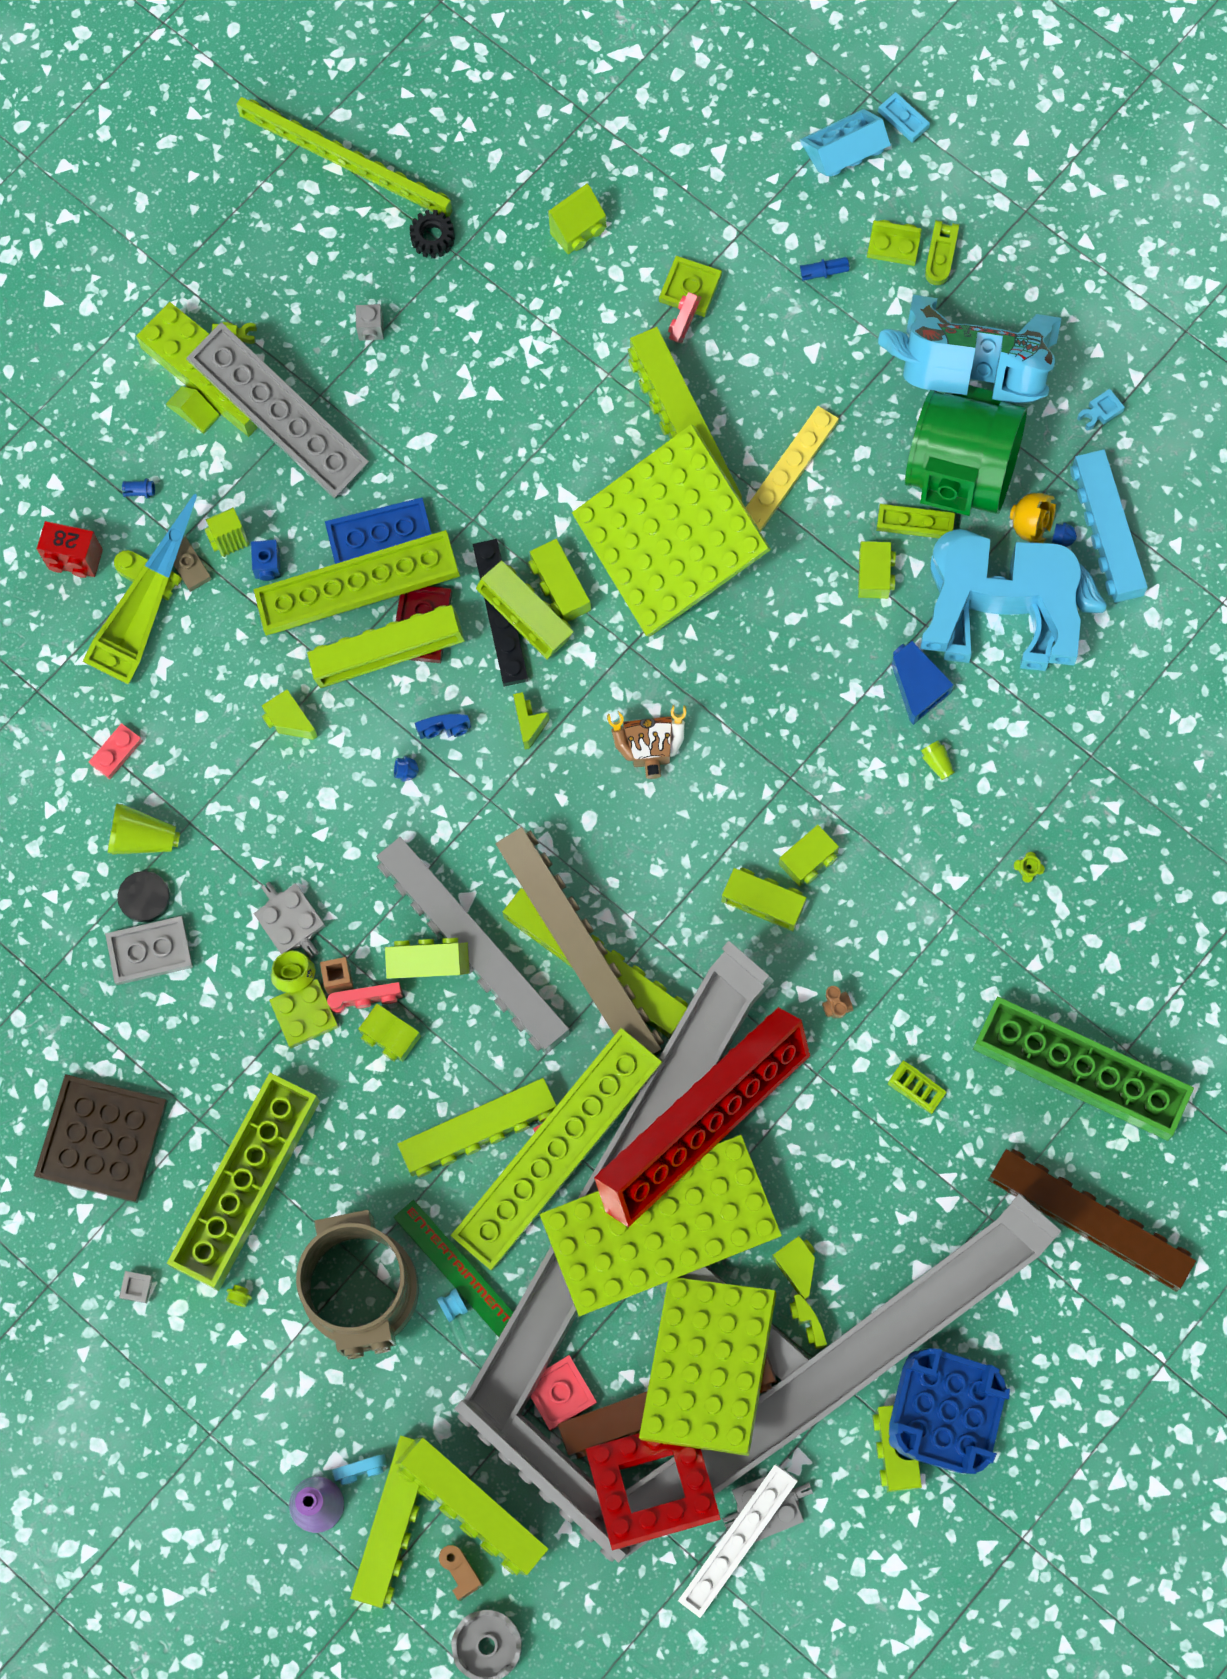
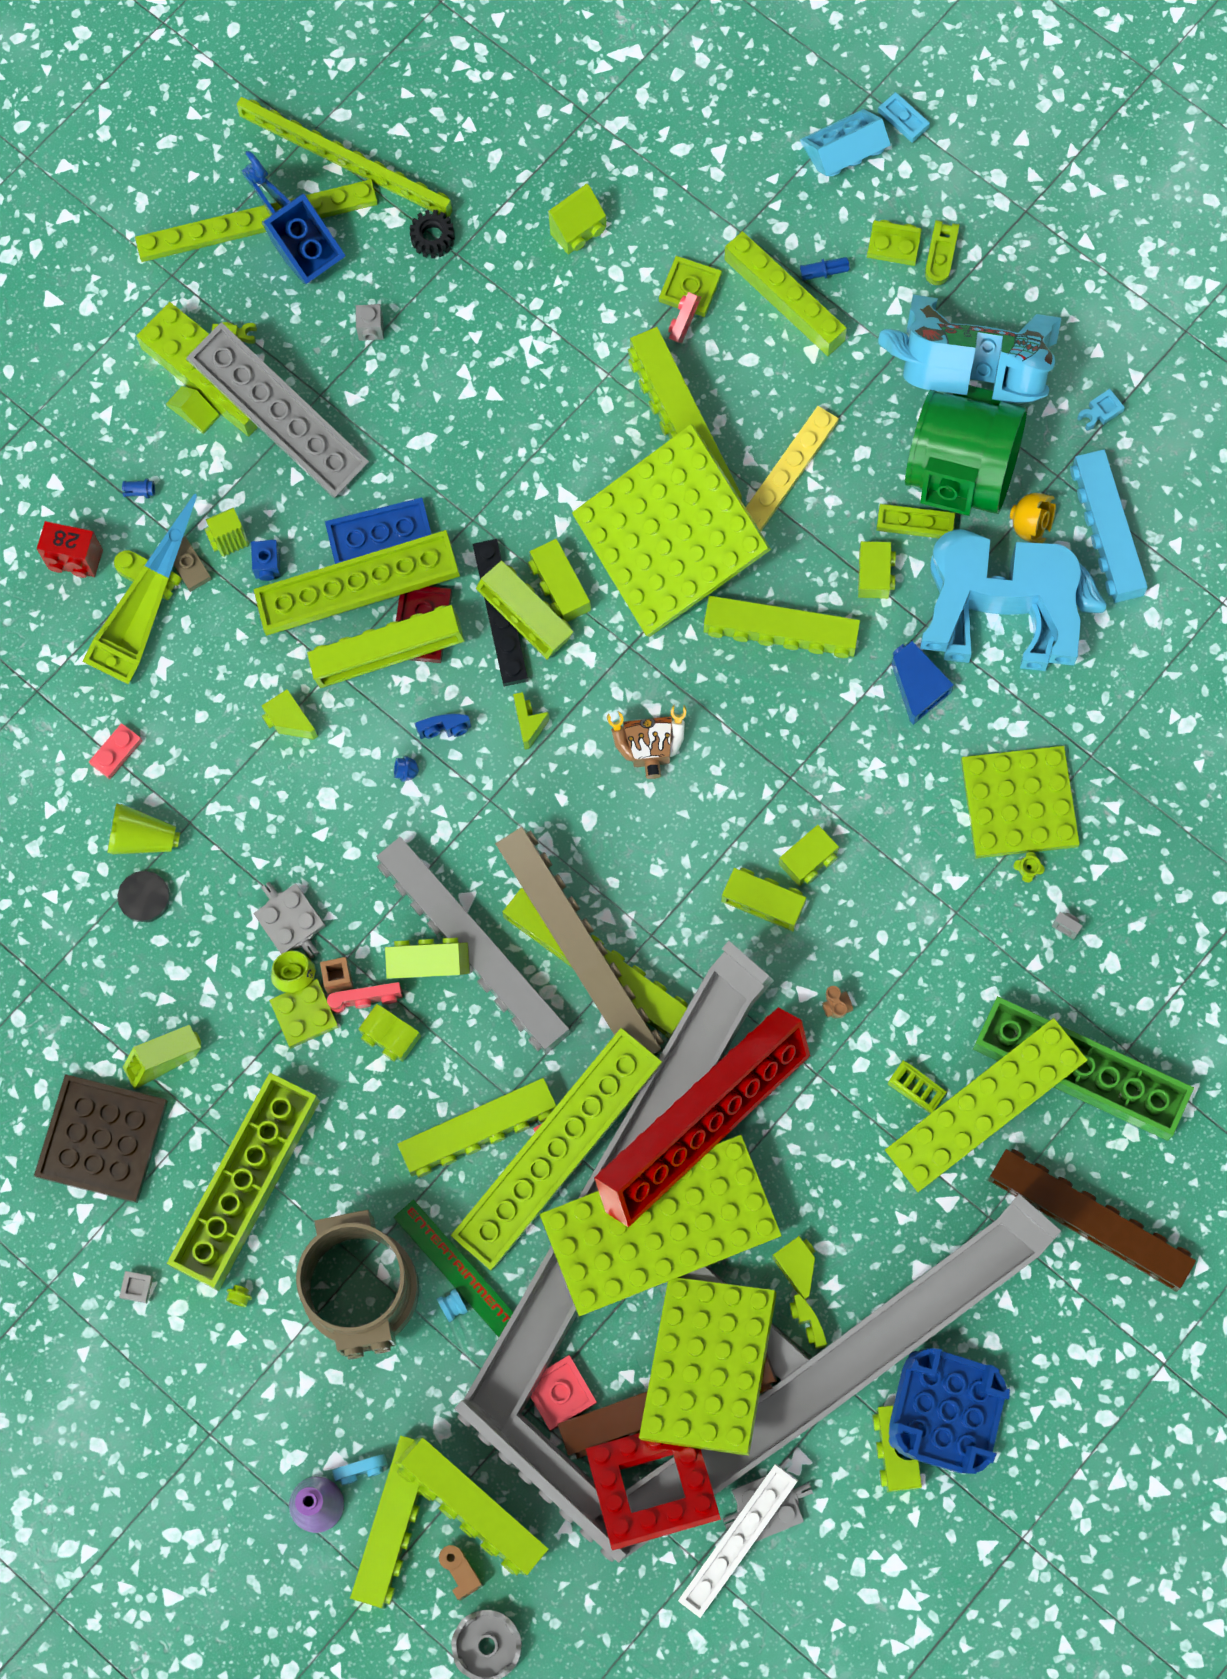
light grey plate [105,916,193,985] -> none
lime cone [921,740,955,780] -> none
blue plate [1052,522,1077,547] -> none
none -> lime slope [123,1025,201,1090]
none -> lime plate [135,179,378,263]
none -> blue slope [241,151,346,284]
none -> lime brick [703,596,860,658]
none -> lime brick [724,231,847,356]
none -> lime plate [885,1018,1087,1192]
none -> lime plate [961,746,1080,859]
none -> light grey plate [1052,912,1083,940]

